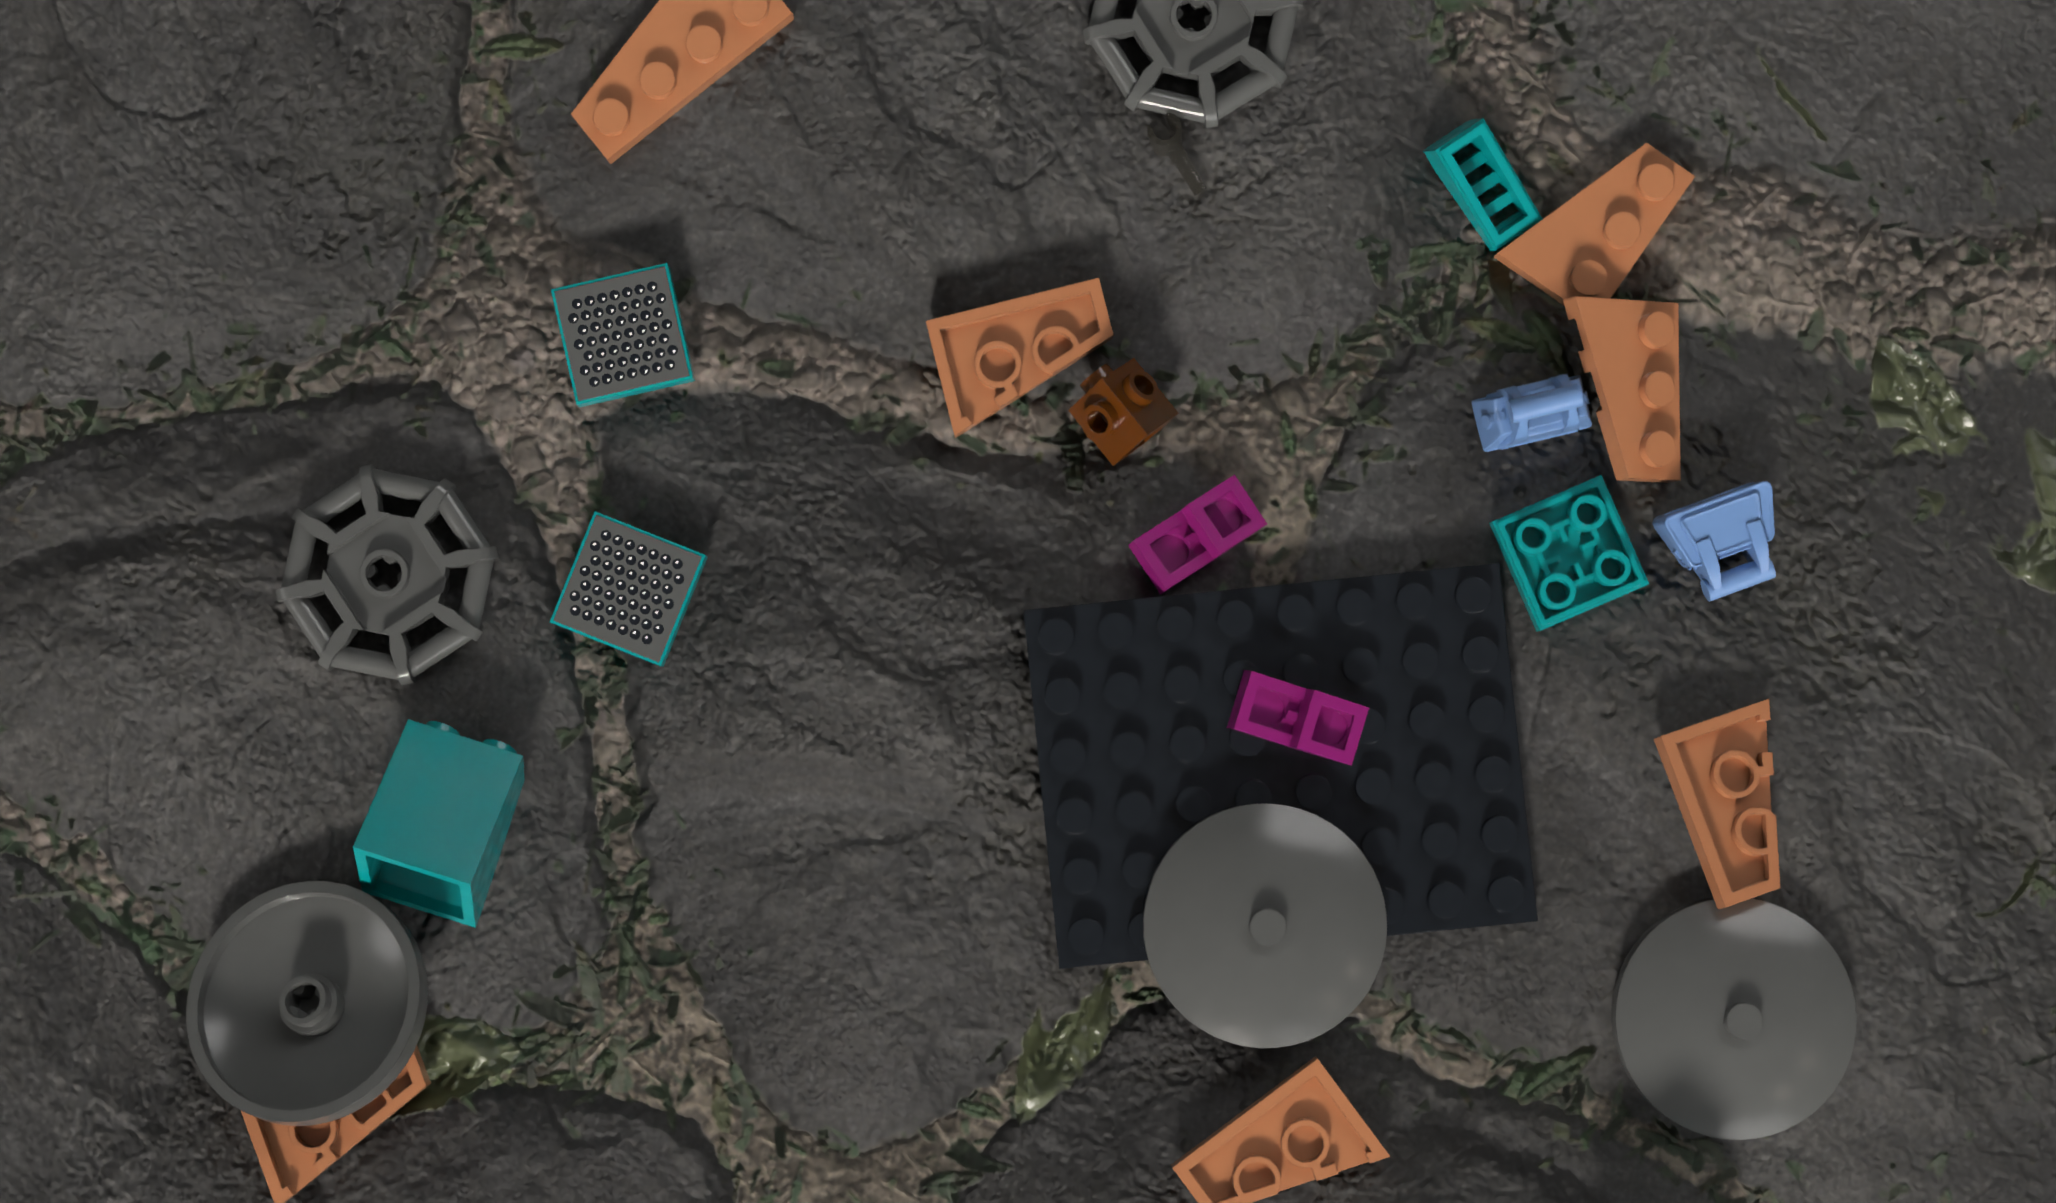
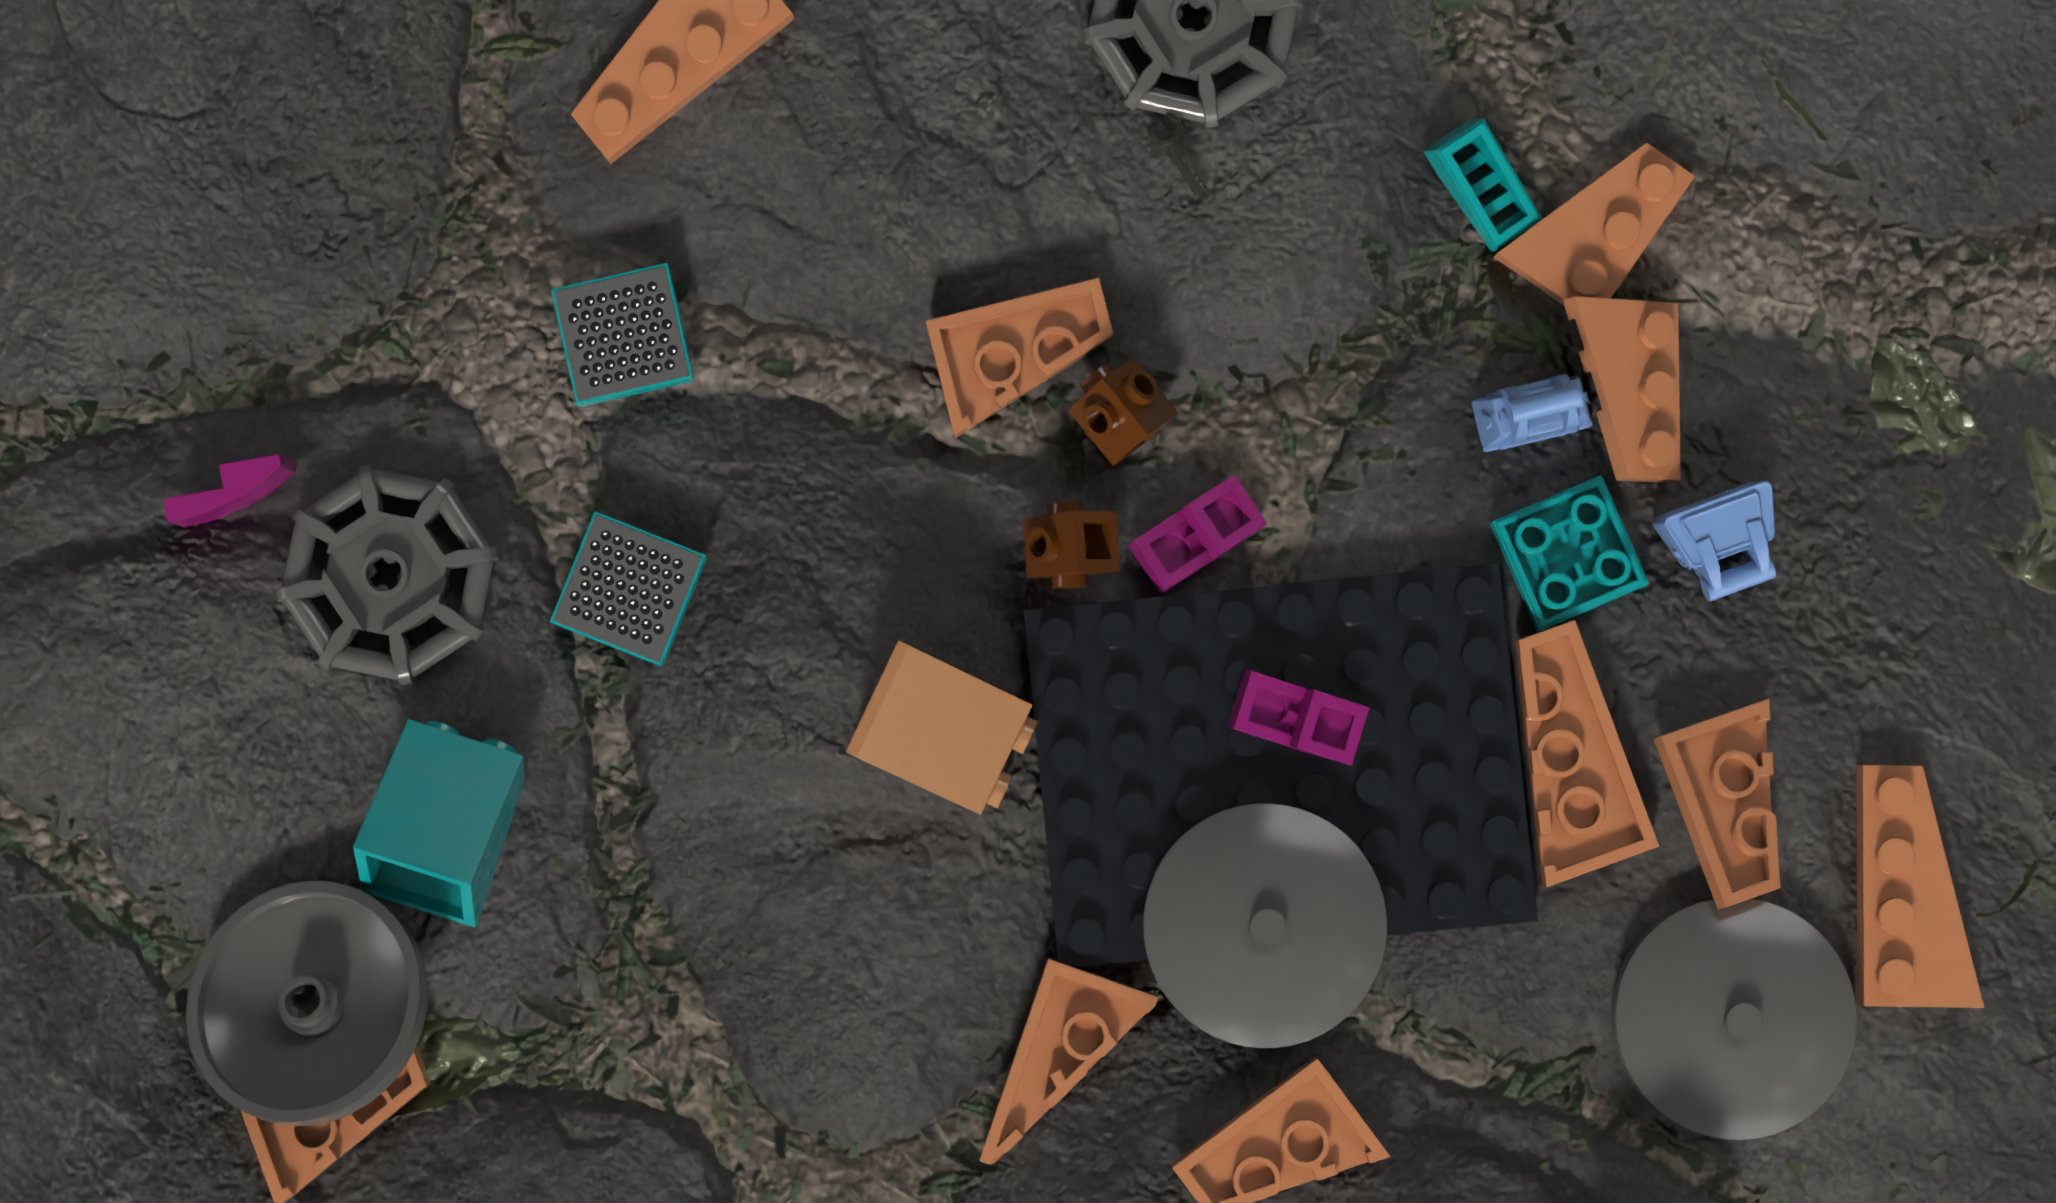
none -> magenta slope [163,454,296,528]
none -> medium nougat slope [846,640,1038,815]
none -> nougat wing [979,958,1158,1165]
none -> reddish brown brick [1023,501,1120,589]
none -> nougat wing [1515,620,1659,888]
none -> nougat wing [1856,765,1984,1008]

